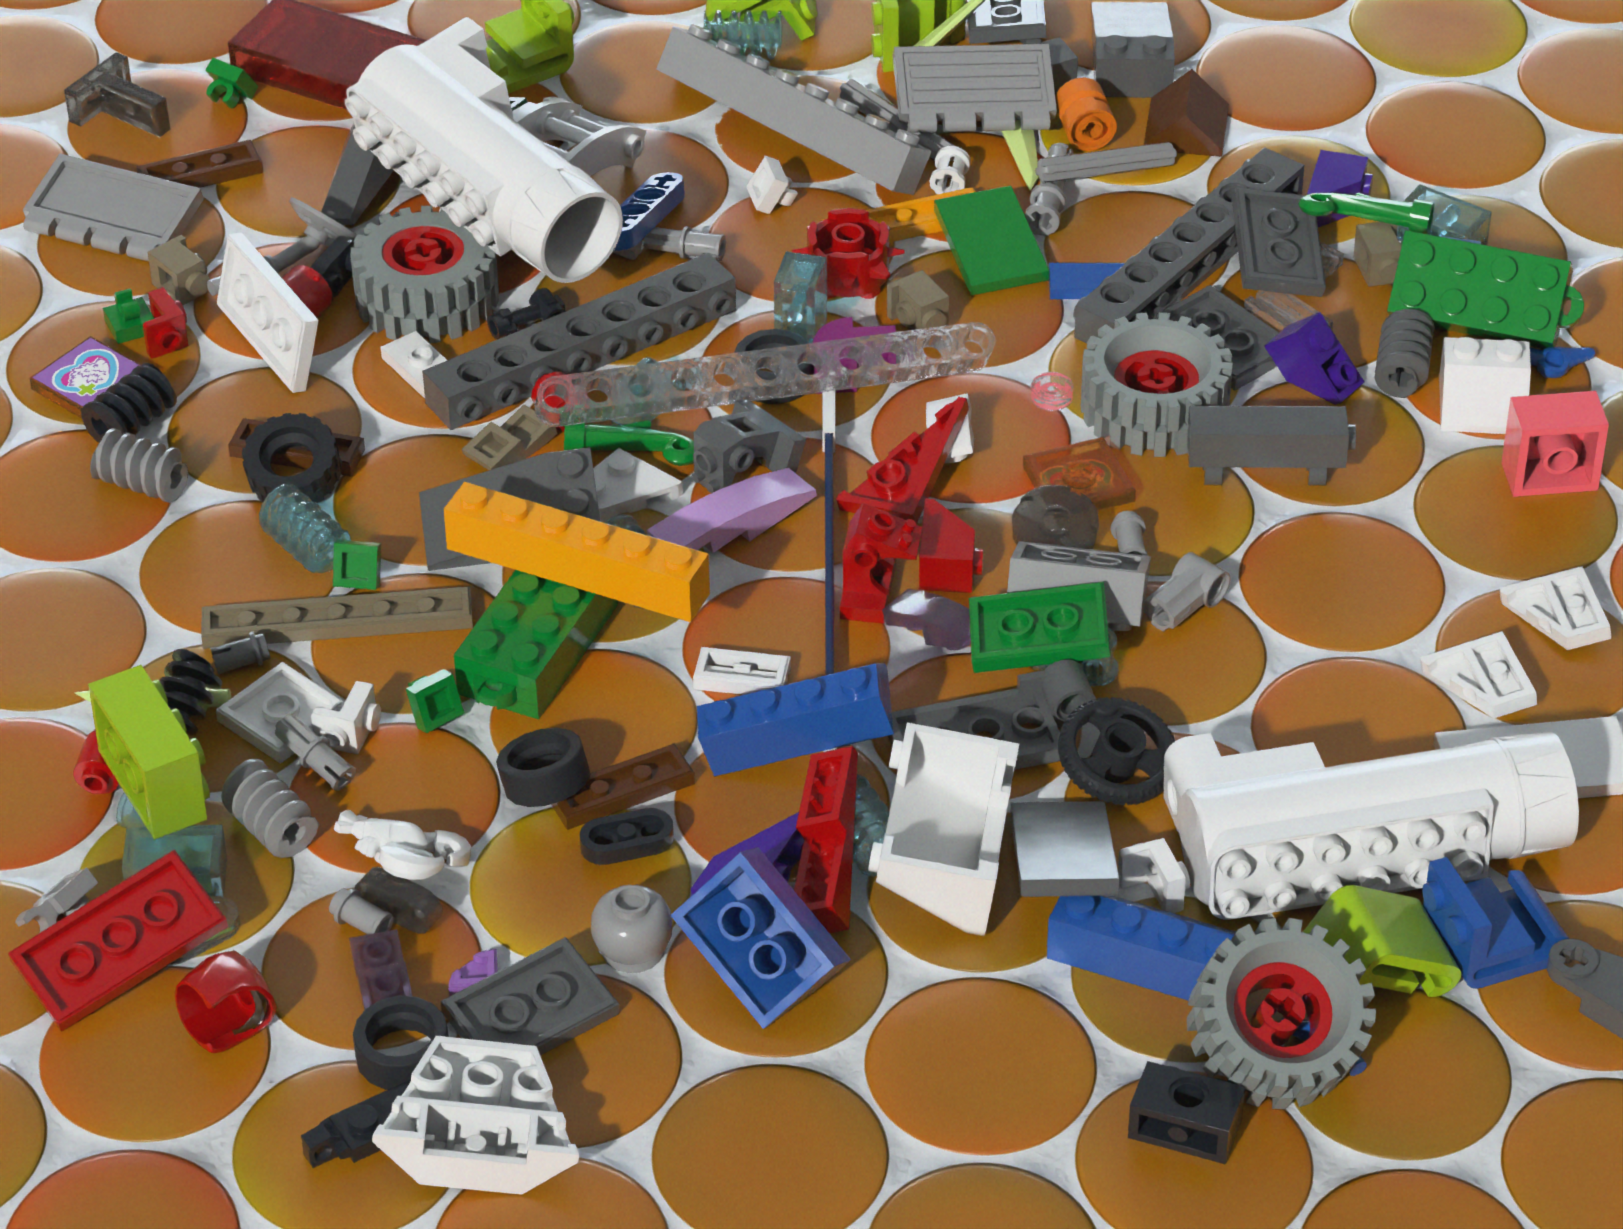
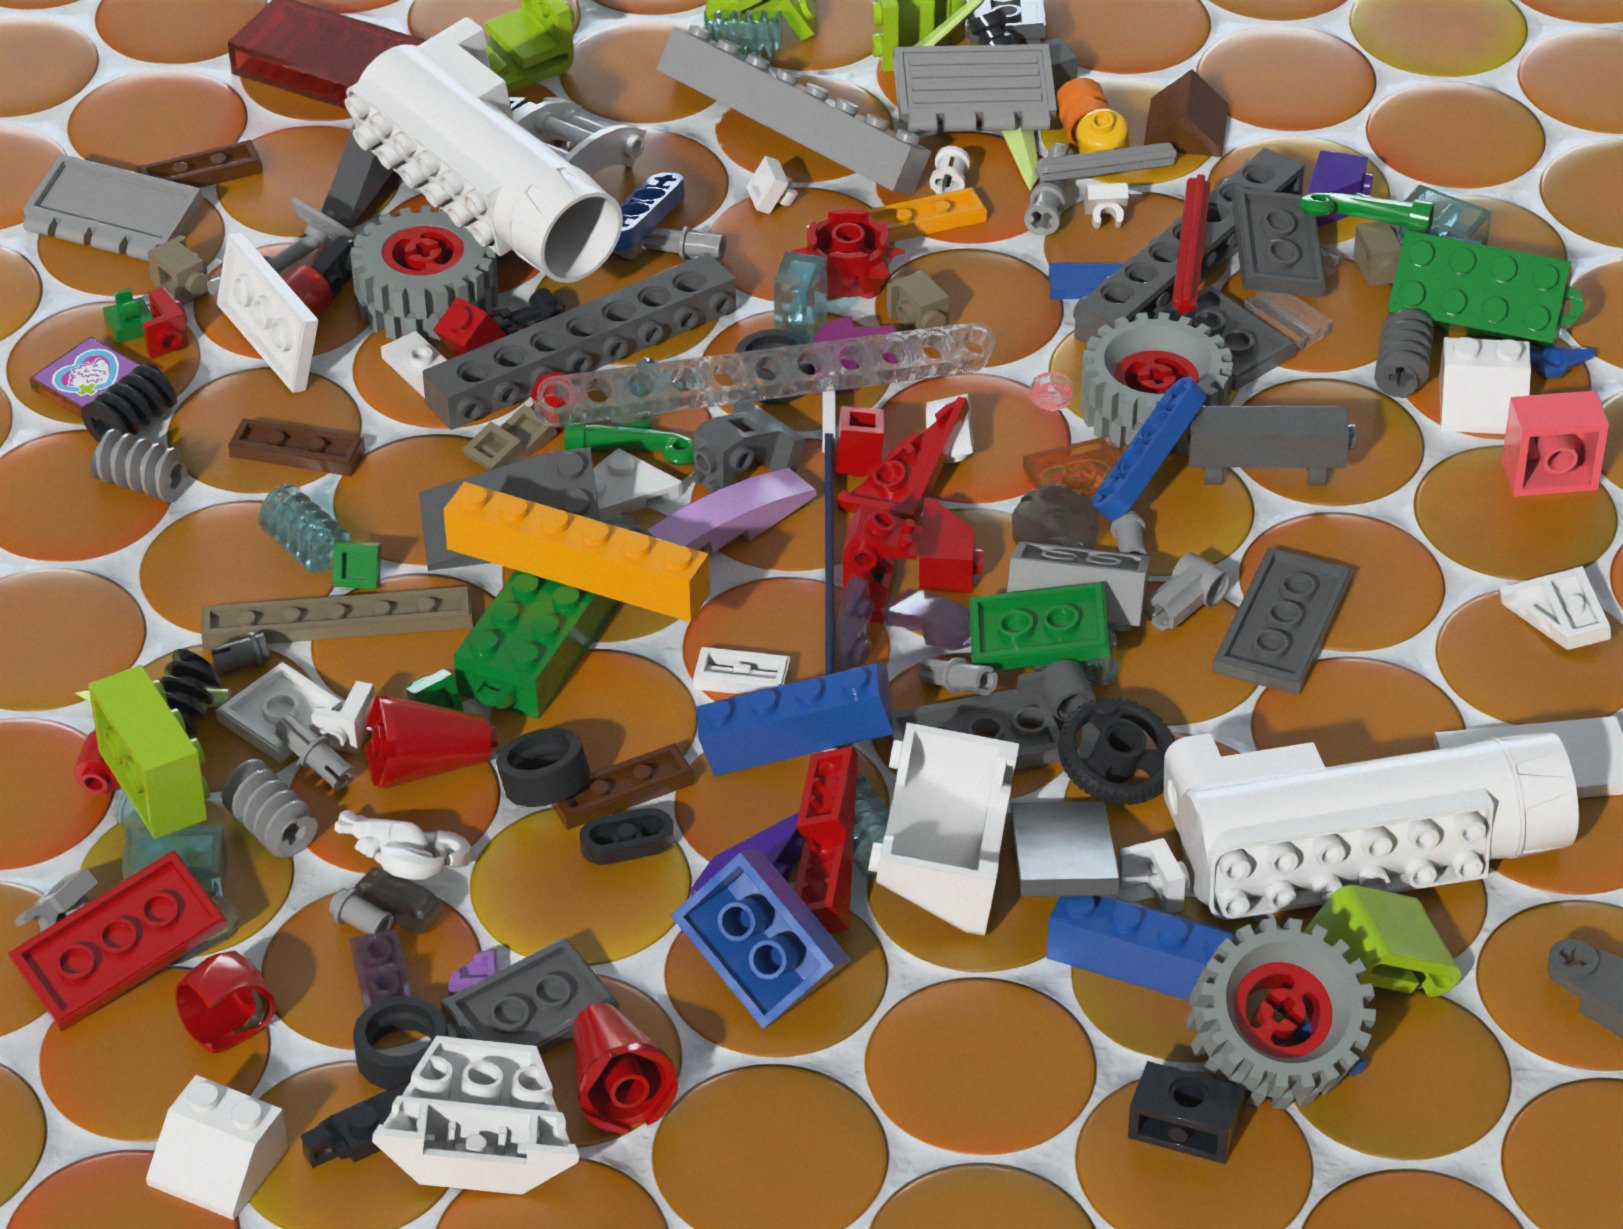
clear smoke bracket [64,52,171,137] -> none
green tile [205,57,259,109] -> none
black tyre [242,413,342,510] -> none
light grey piece [591,885,673,973] -> none
light grey axle [840,79,954,161] -> none
green tile [934,185,1049,295] -> none
dark grey slope [1091,2,1175,98] -> none
dark purple slope [1264,312,1365,405] -> none
white wing [1420,631,1537,718] -> none
blue piece [1422,857,1569,989] -> none
none -> white slope [146,1075,288,1220]
none -> red cone [366,695,498,789]
none -> red brick [433,297,507,355]
none -> red cone [573,1003,678,1134]
none -> red brick [836,406,884,477]
none -> clear purple slope [836,575,874,672]
none -> light grey axle [918,657,998,696]
none -> black wheel [968,9,1017,45]
none -> yellow head [1077,109,1129,153]
none -> white tile [1084,183,1129,229]
none -> blue beam [1092,377,1206,521]
none -> red axle [1172,174,1211,315]
none -> dark grey tile [1212,547,1353,695]

